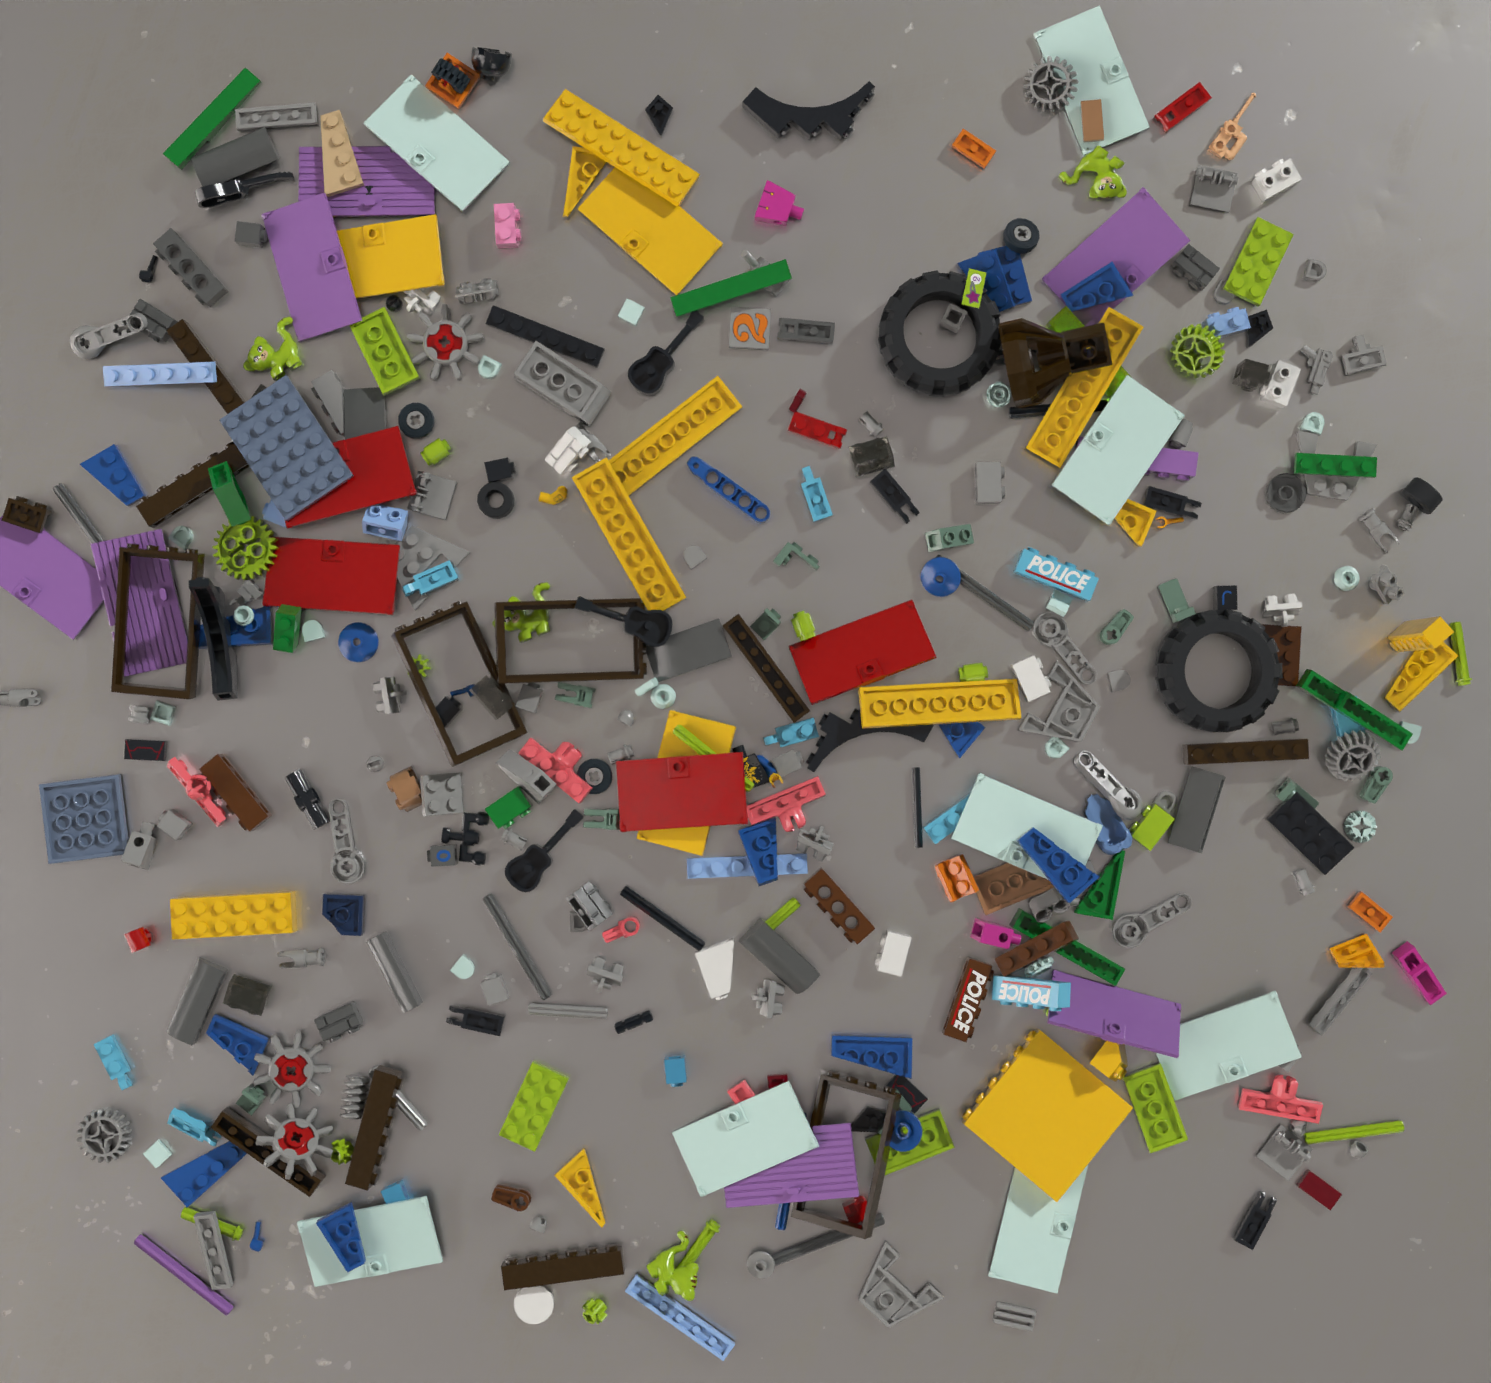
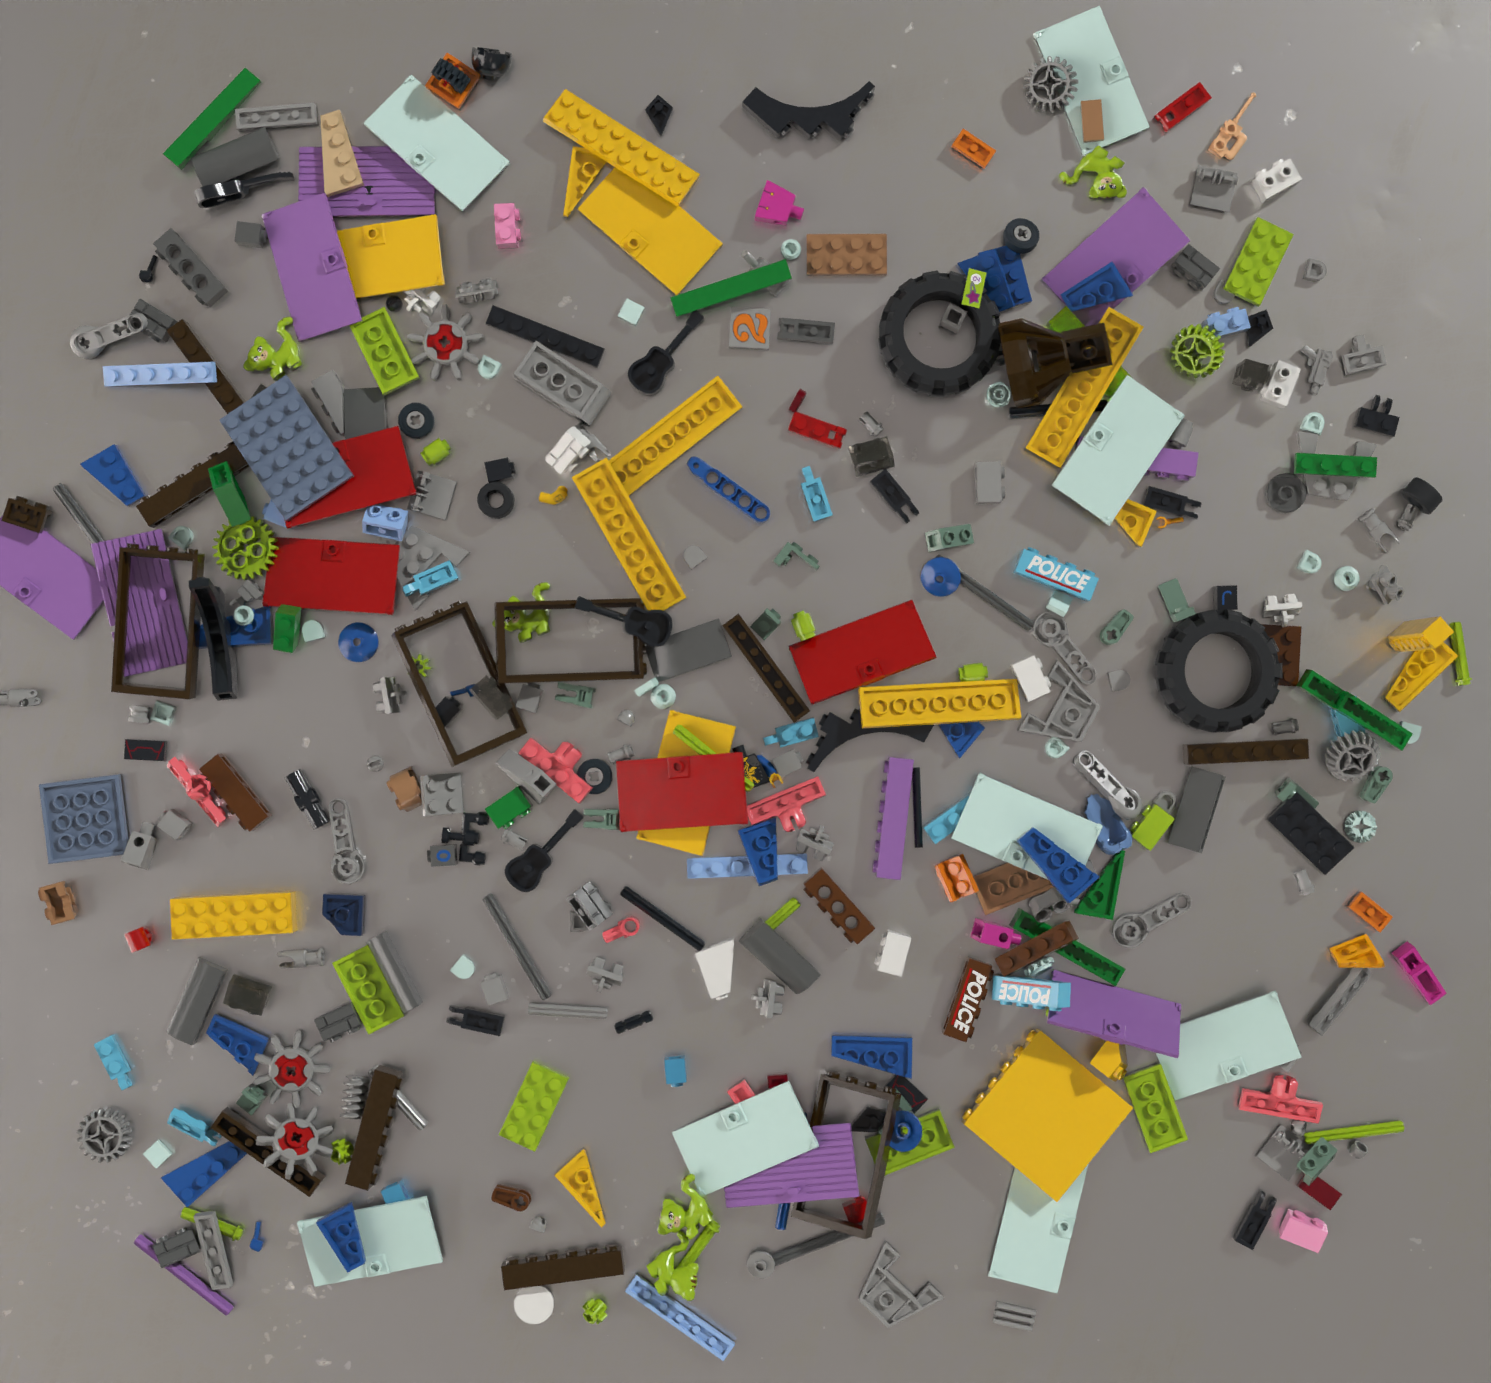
none -> medium nougat cylinder [38,881,76,925]
none -> dark grey brick [153,1227,201,1268]
none -> lime plate [332,945,405,1034]
none -> lime animal [657,1174,713,1240]
none -> light aqua plate [781,239,801,260]
none -> medium nougat plate [807,234,887,276]
none -> medium lavender brick [872,757,914,880]
none -> bright pink brick [1279,1209,1328,1253]
none -> sand green bracket [1296,1137,1338,1186]
none -> light aqua tile [1297,550,1322,574]
none -> black hinge [1354,395,1400,437]

